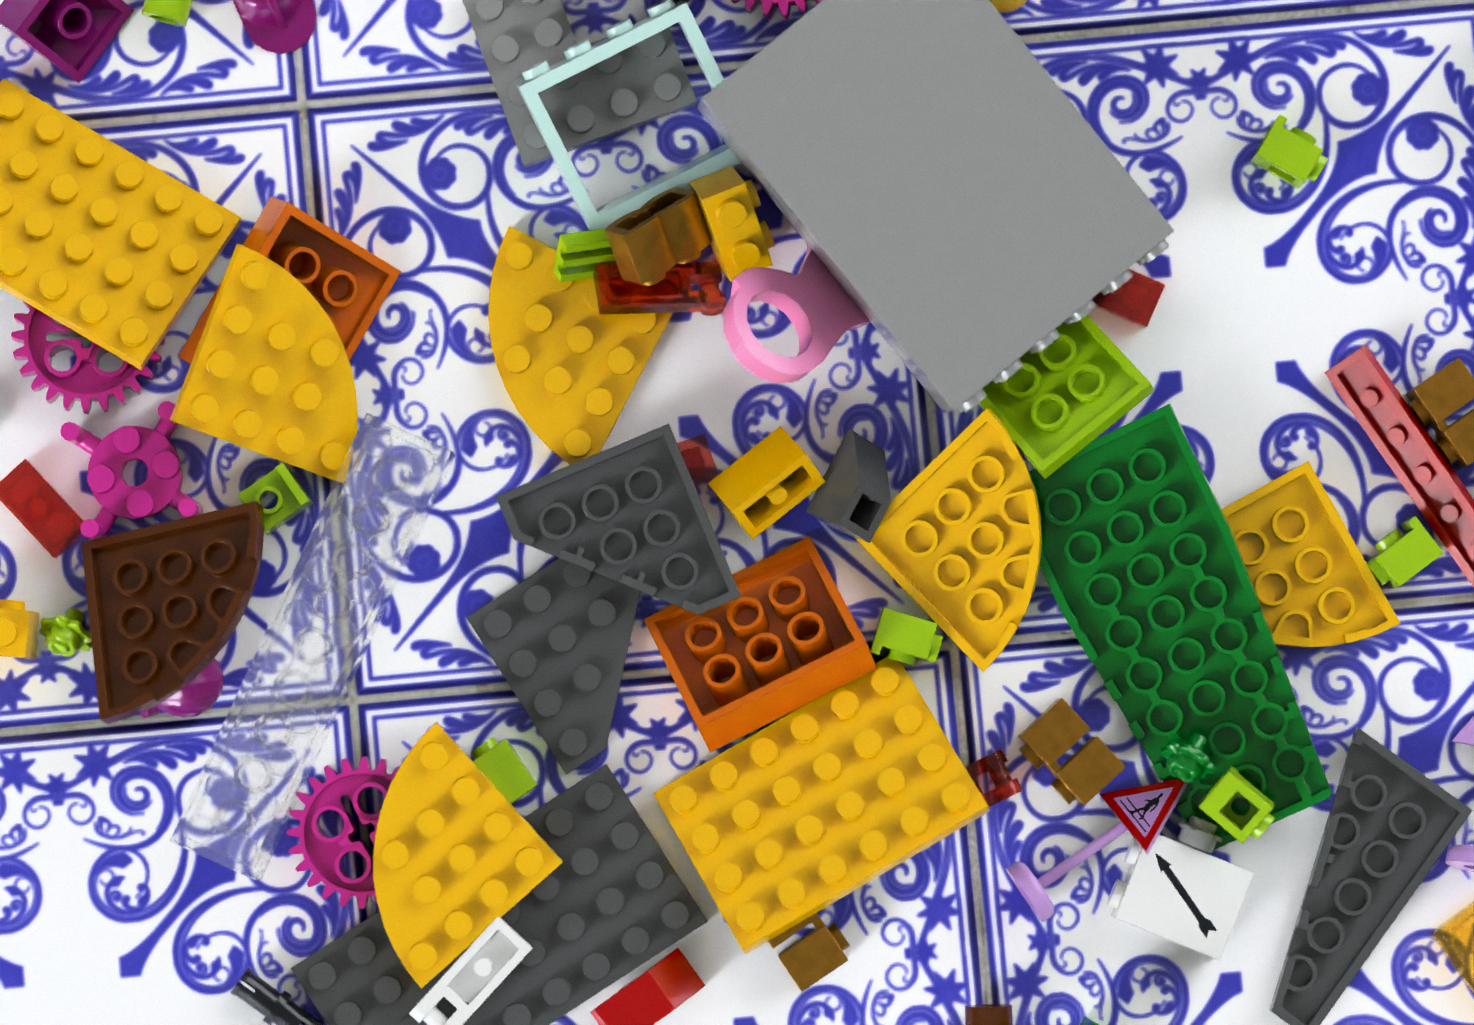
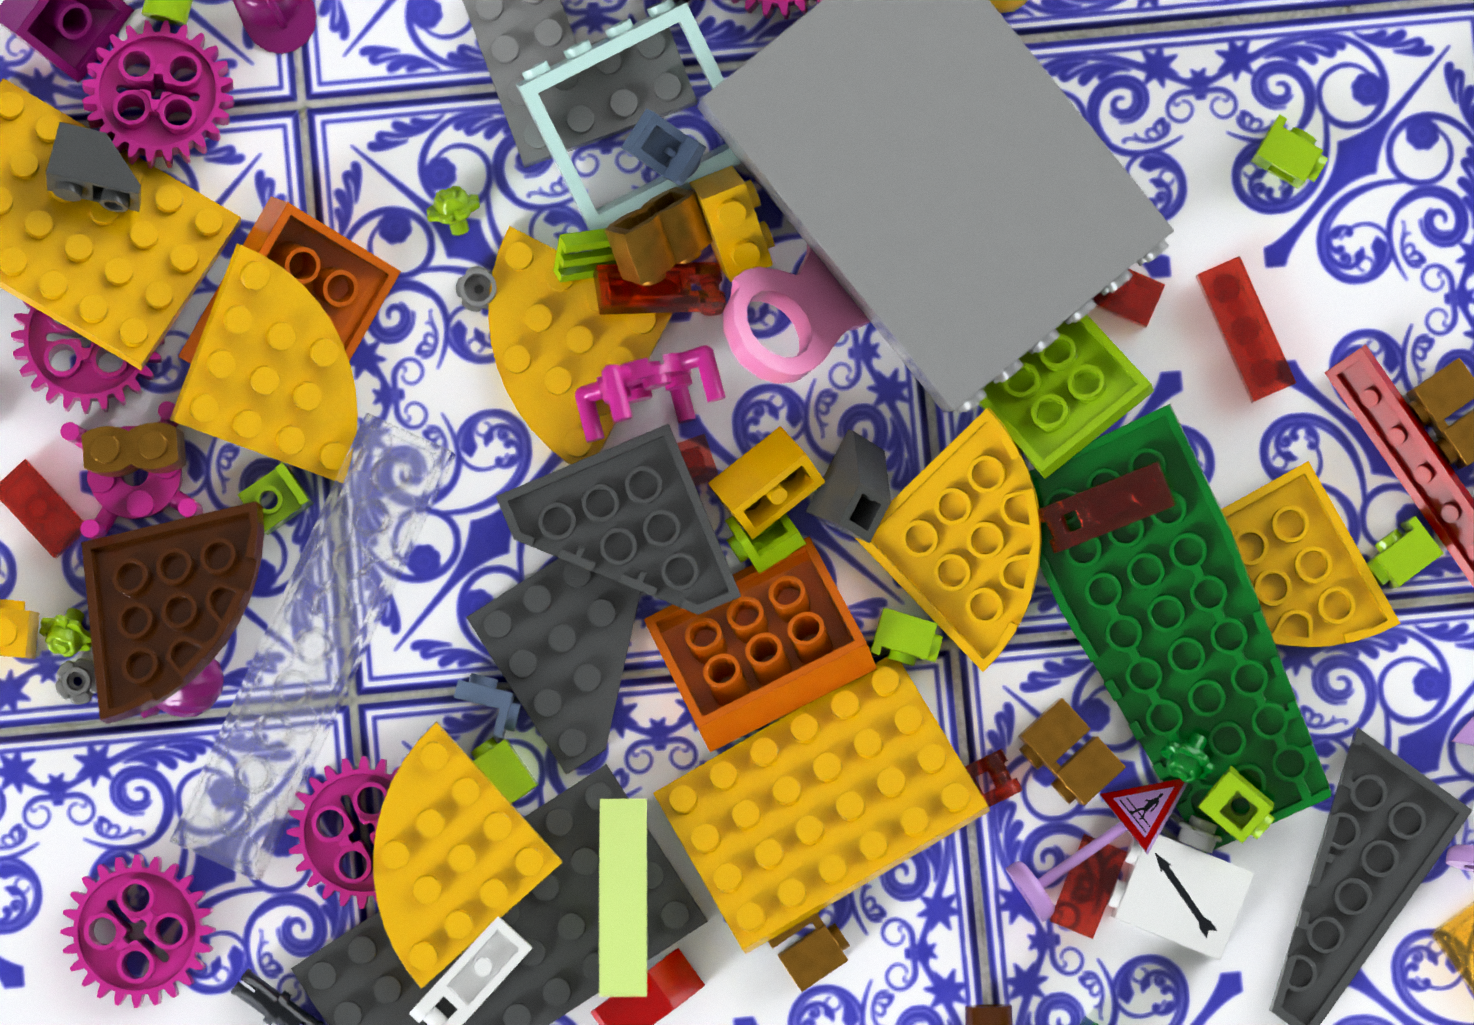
none -> dark grey slope [46,122,141,212]
none -> light grey plate [55,658,97,705]
none -> dark pink gear [60,854,216,1008]
none -> pearl gold brick [81,422,186,477]
none -> dark pink gear [82,20,234,169]
none -> lime plant [426,186,480,236]
none -> sand blue bracket [453,673,521,739]
none -> light grey plate [456,266,497,312]
none -> dark pink plate [575,345,726,443]
none -> yellowish green slope [599,799,648,997]
none -> sand blue bracket [621,108,706,186]
none -> lime bracket [725,514,806,574]
none -> clear red plate [1038,461,1177,553]
none -> clear red plate [1048,834,1128,939]
none -> clear red plate [1195,256,1296,403]

